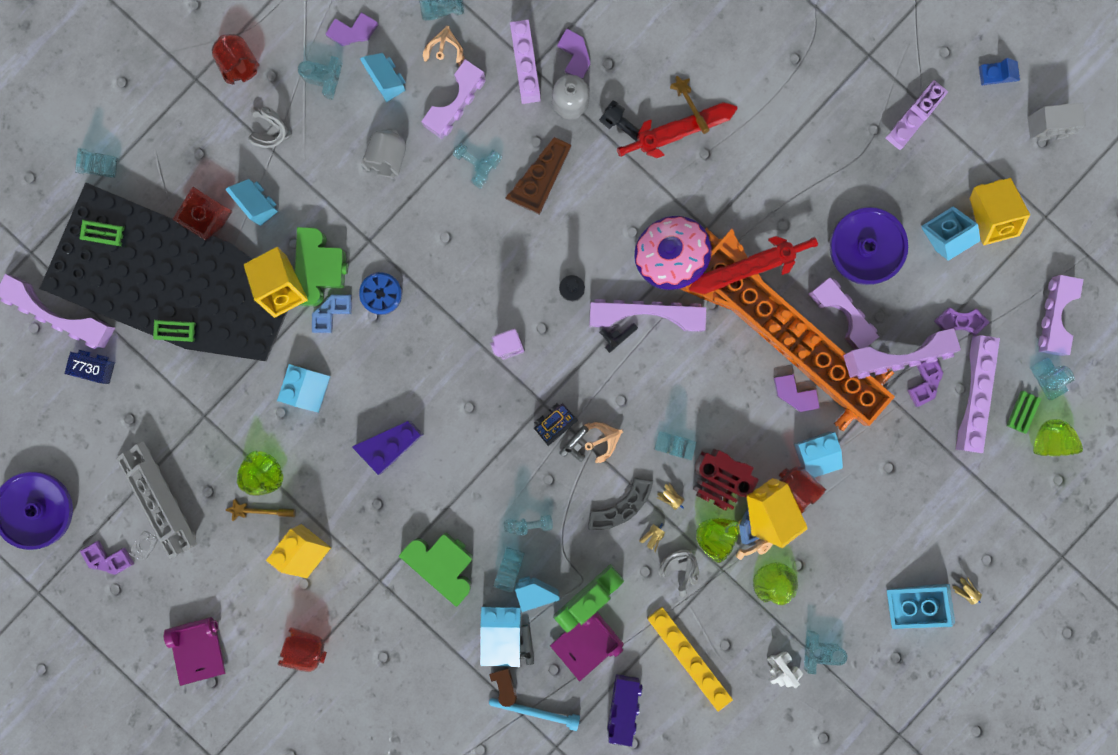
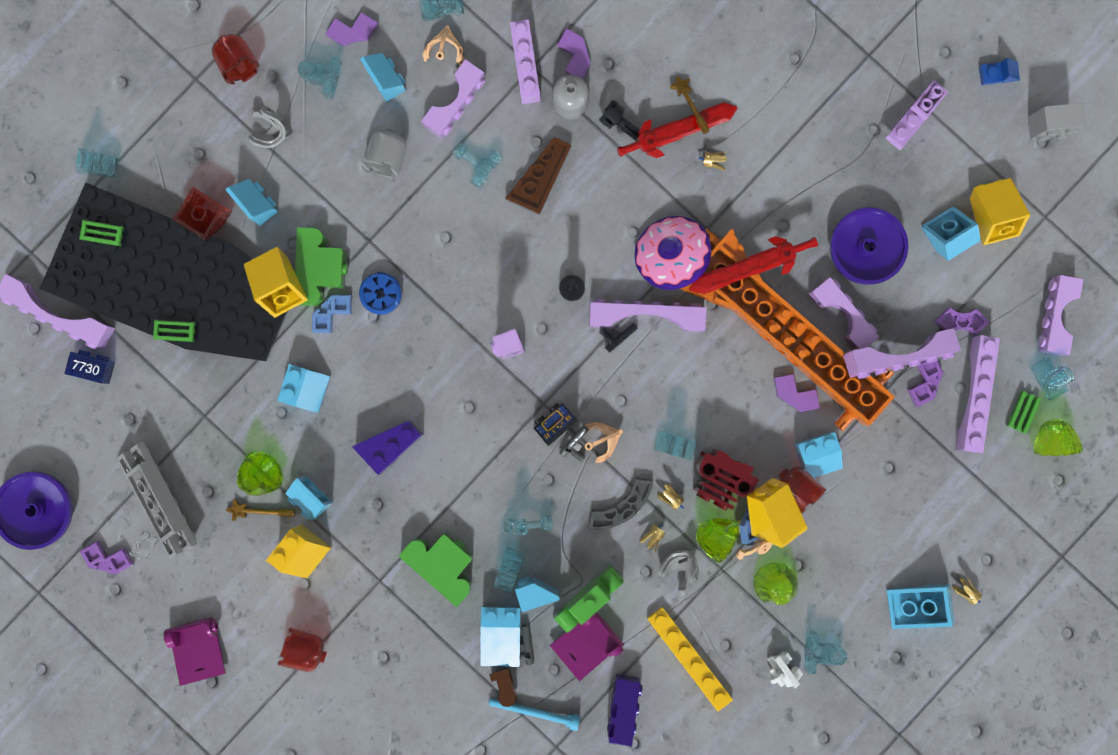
none -> medium azure slope [285,476,333,521]
none -> pearl gold piece [698,151,728,171]

